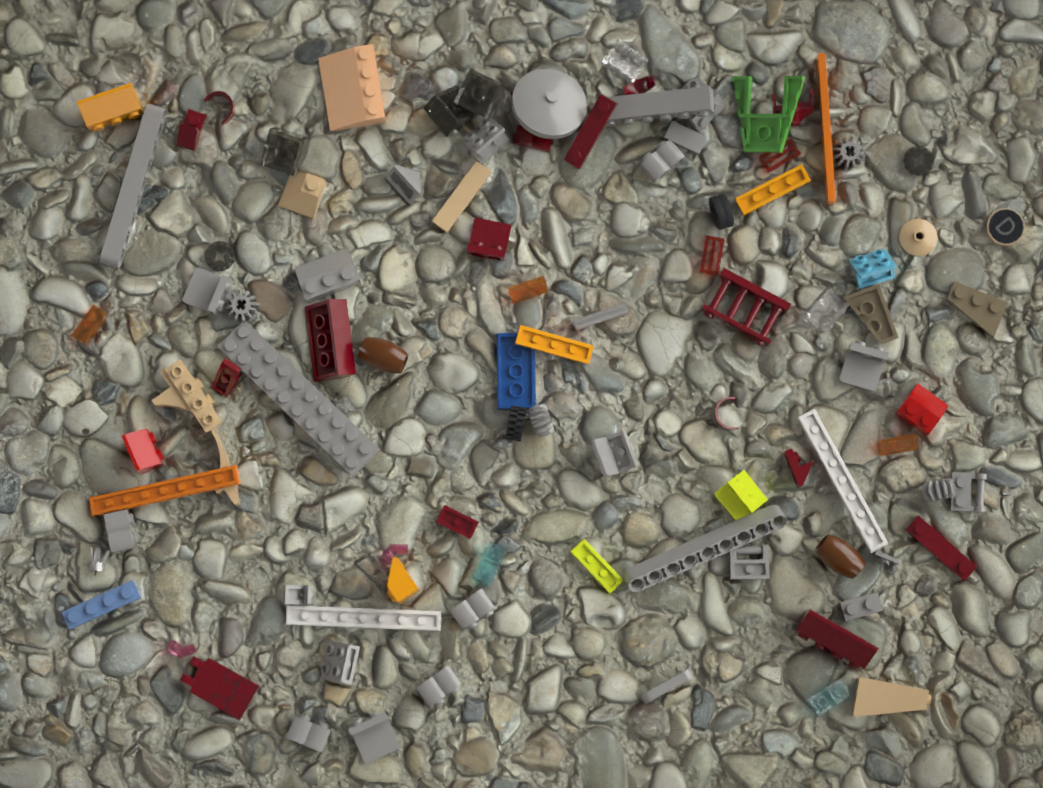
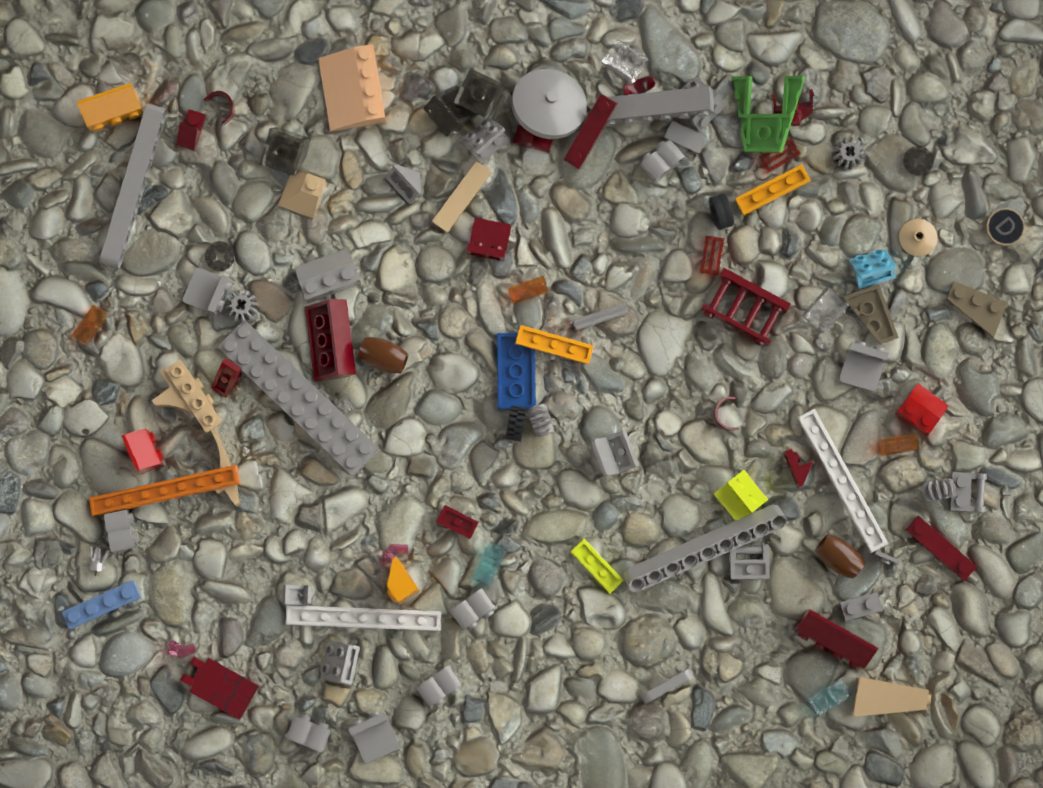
orange tile [816,53,836,206] -> none

